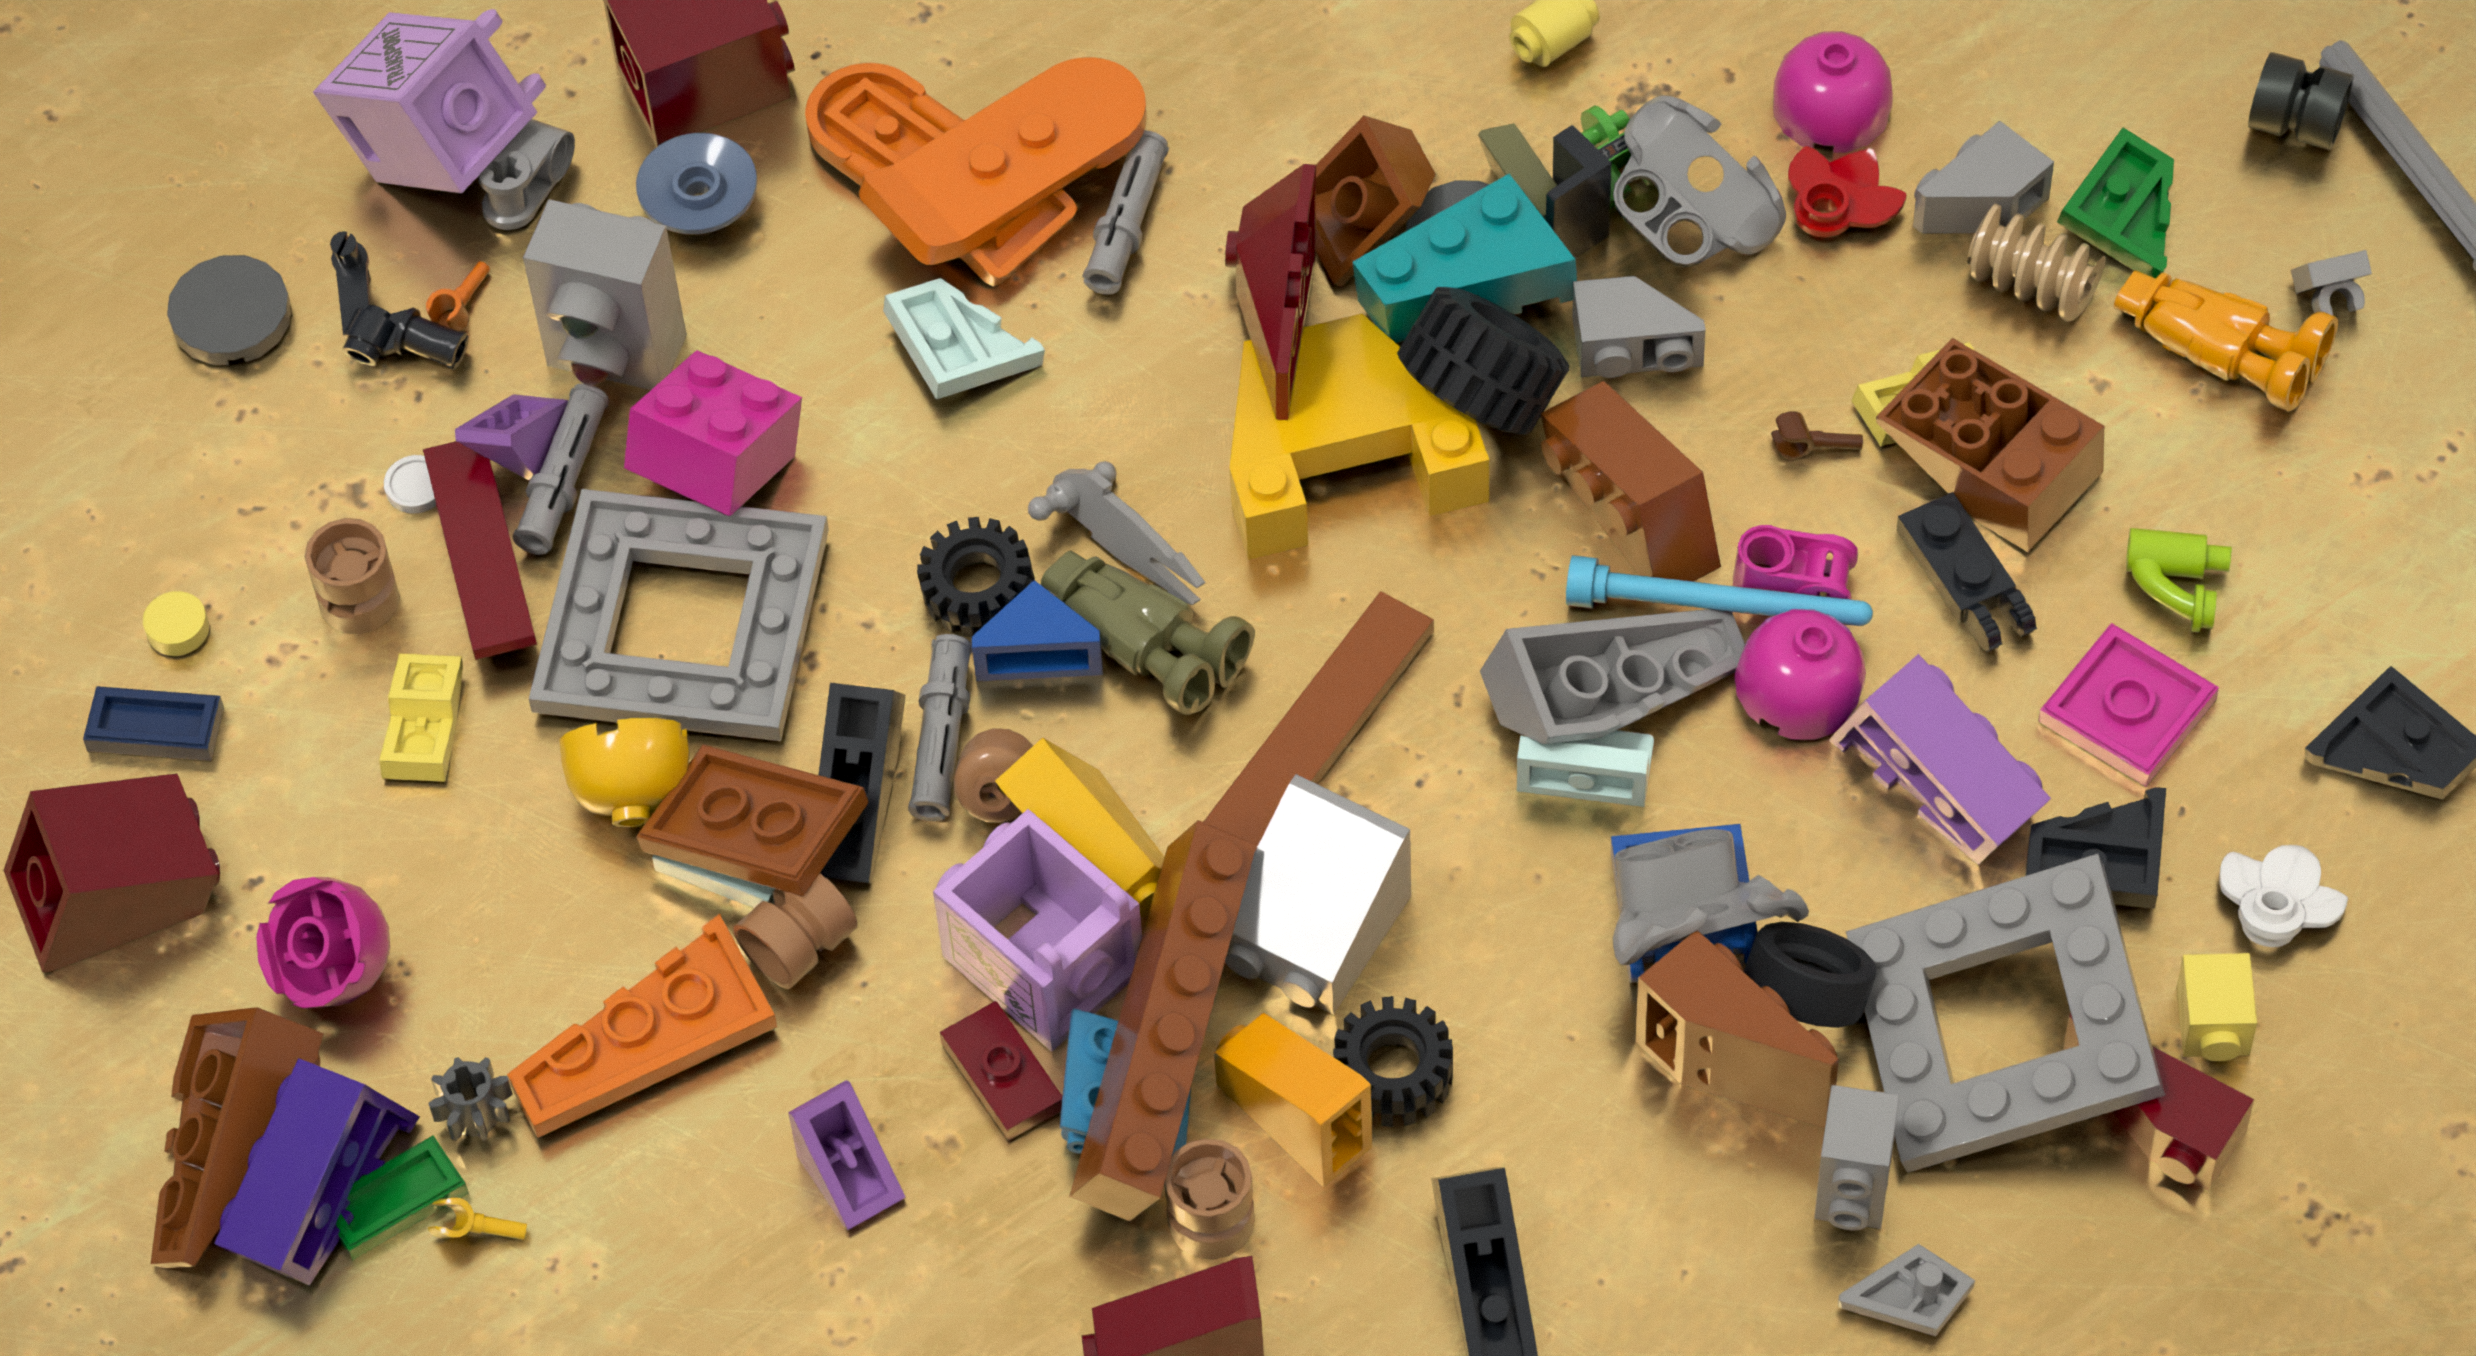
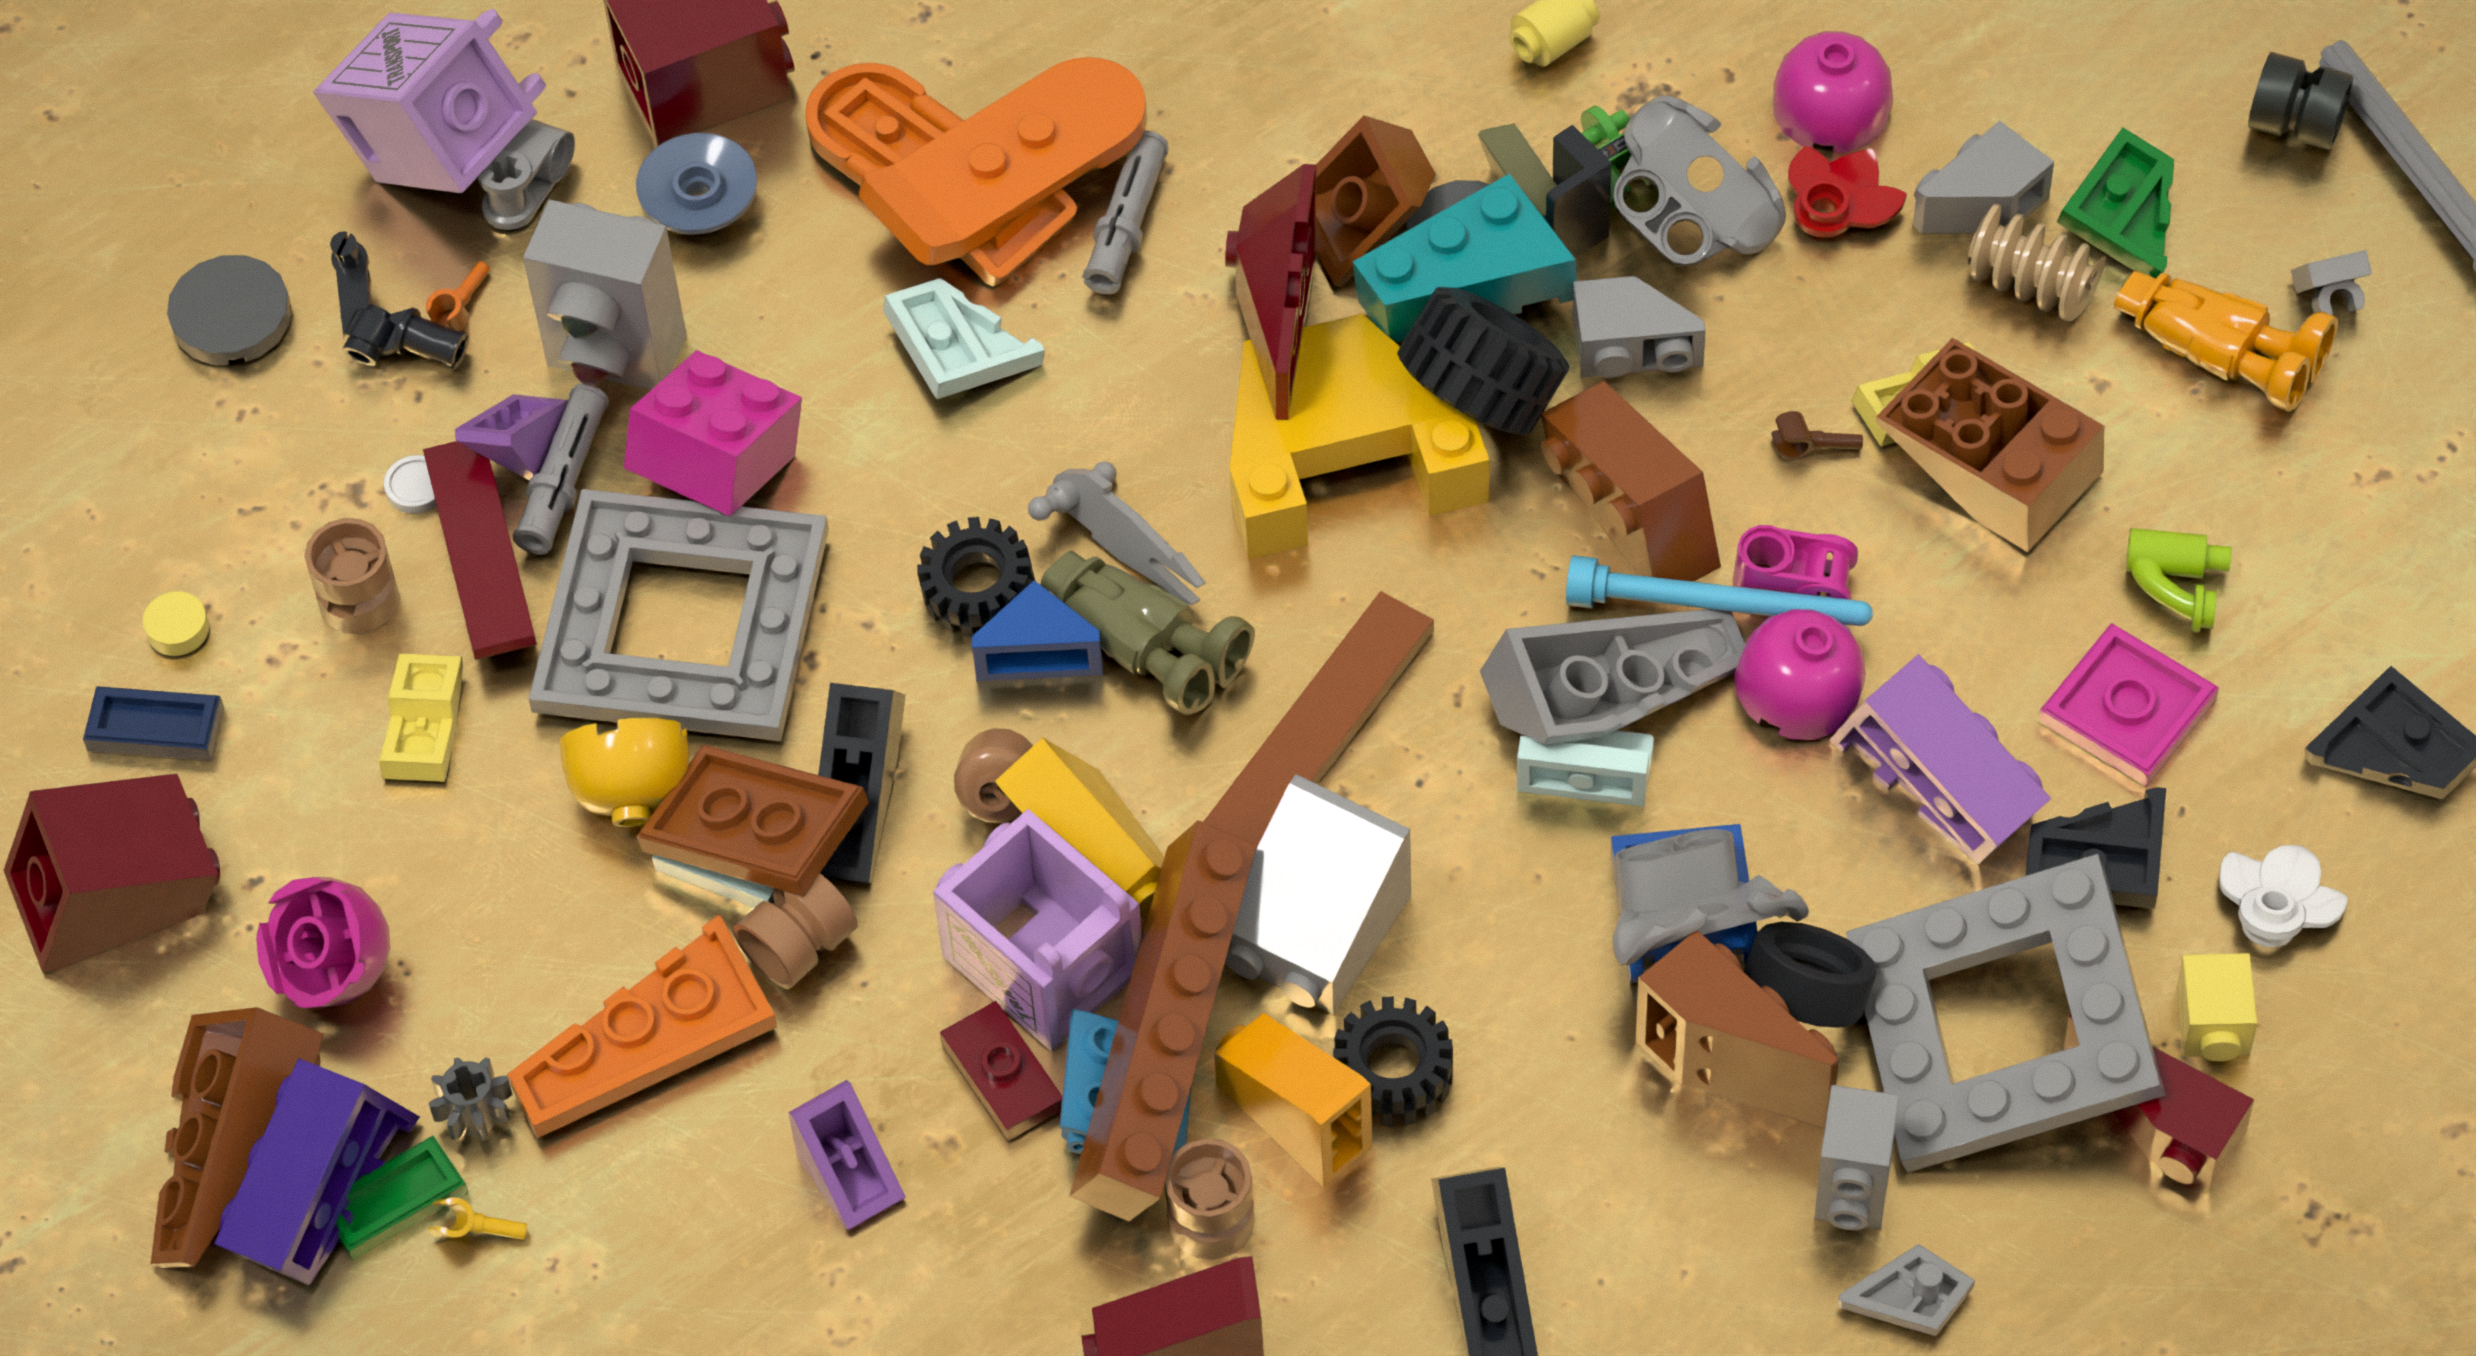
light grey pin [908,634,972,821] -> none
black hinge [1896,492,2037,653] -> none

